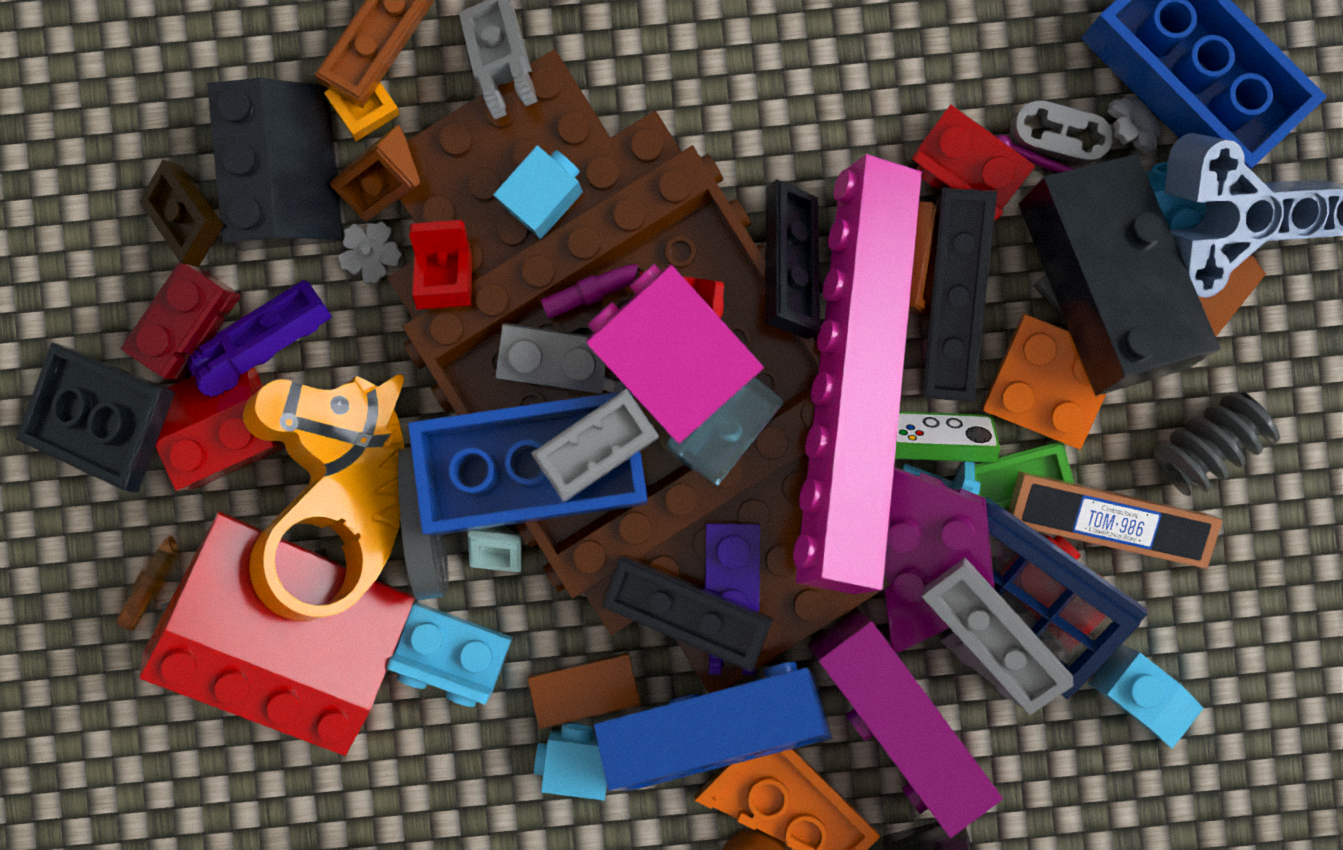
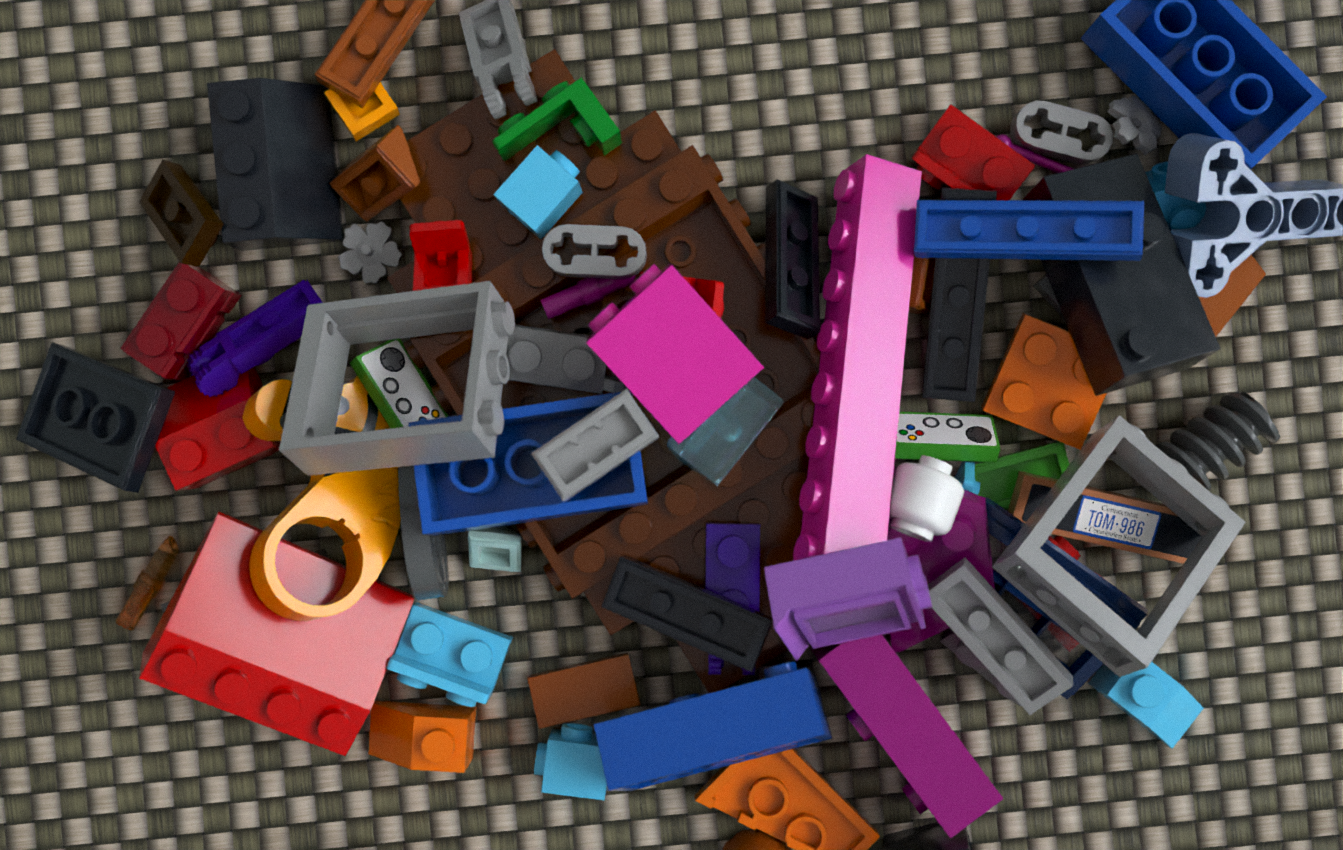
none -> light grey window [279,281,515,476]
none -> tile [350,339,449,429]
none -> orange slope [368,701,476,773]
none -> green bracket [492,77,622,161]
none -> light grey beam [542,224,647,279]
none -> medium lavender window [764,537,932,661]
none -> white head [889,455,964,542]
none -> blue tile [914,200,1144,261]
none -> light grey window [992,415,1246,677]

